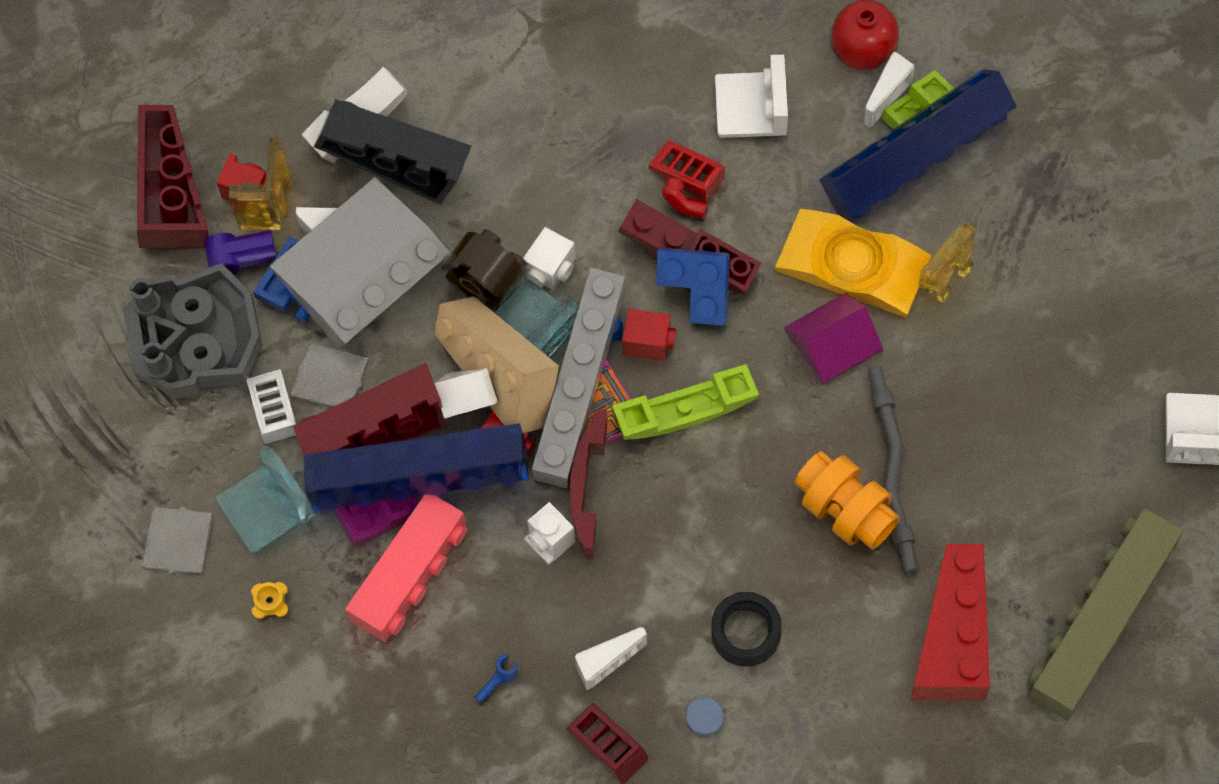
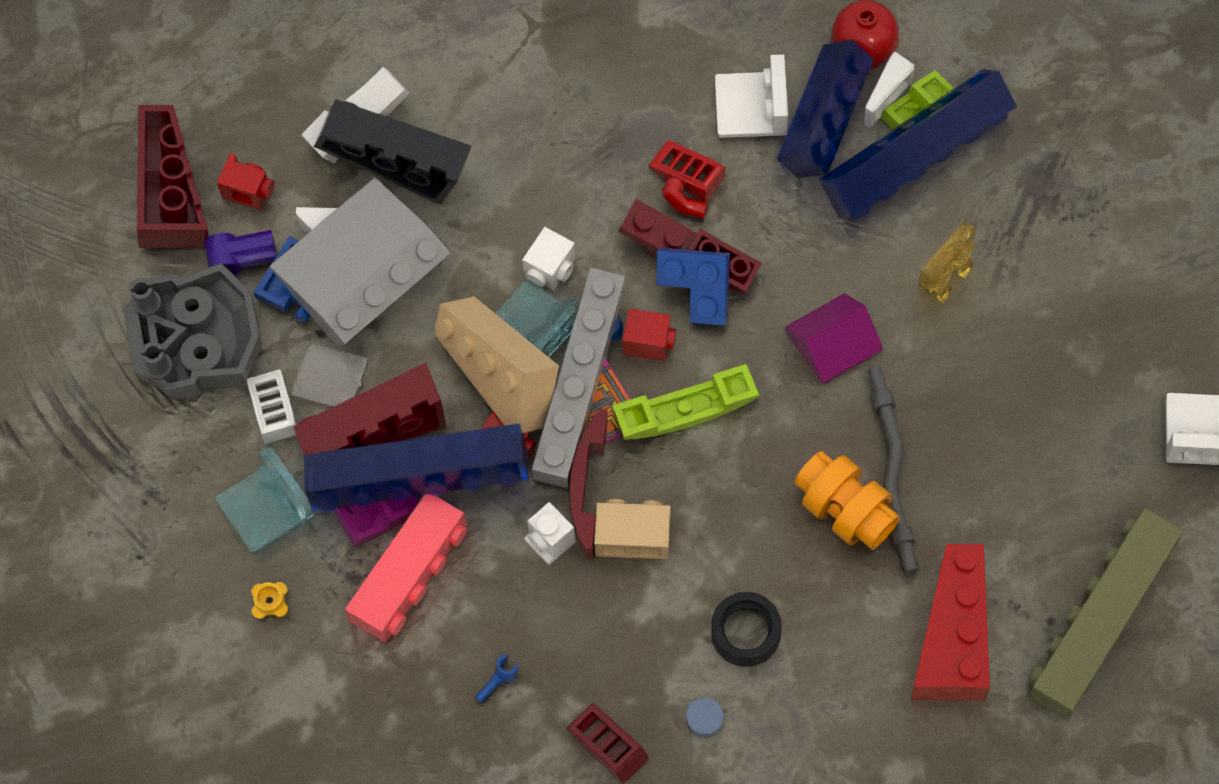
clear piece [142,507,213,576] -> none
clear yellow bracket [229,137,291,230] -> none
white slope [434,368,498,418] -> none
dark brown brick [441,229,527,310] -> none
white slope [575,627,647,690] -> none
yellow slope [775,209,932,318] -> none
none -> tan brick [594,499,671,559]
none -> clear blue brick [777,40,874,178]

